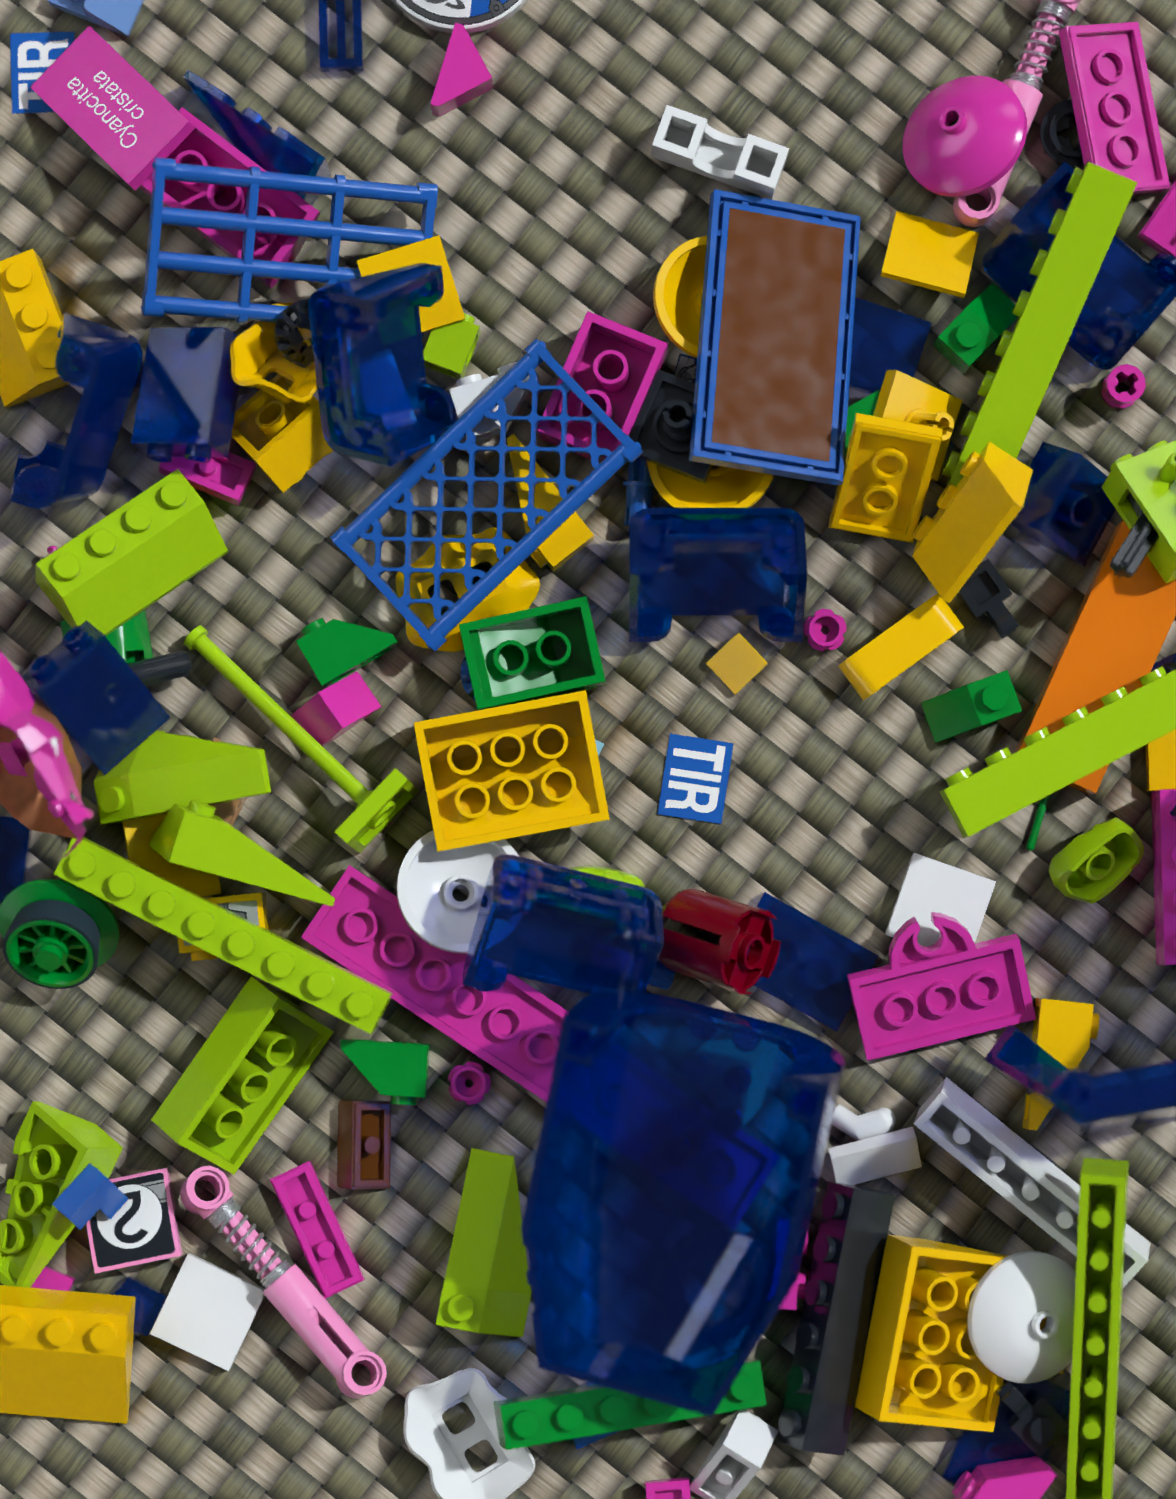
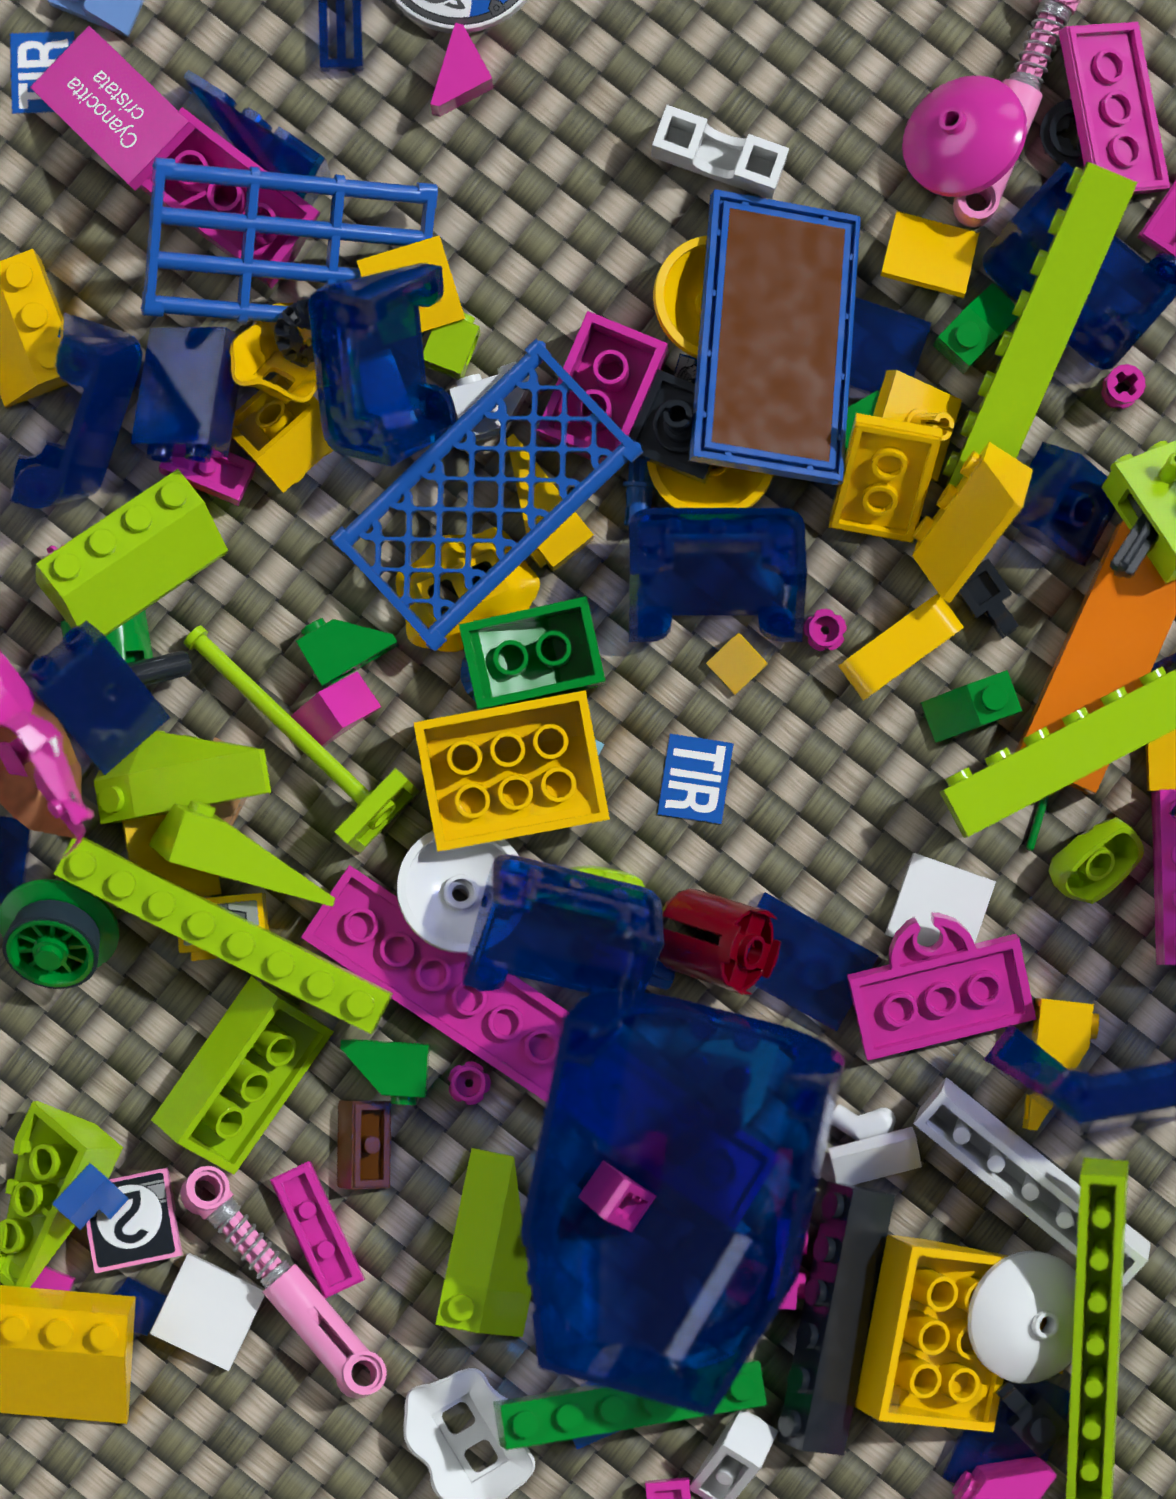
none -> dark pink slope [578,1160,657,1233]

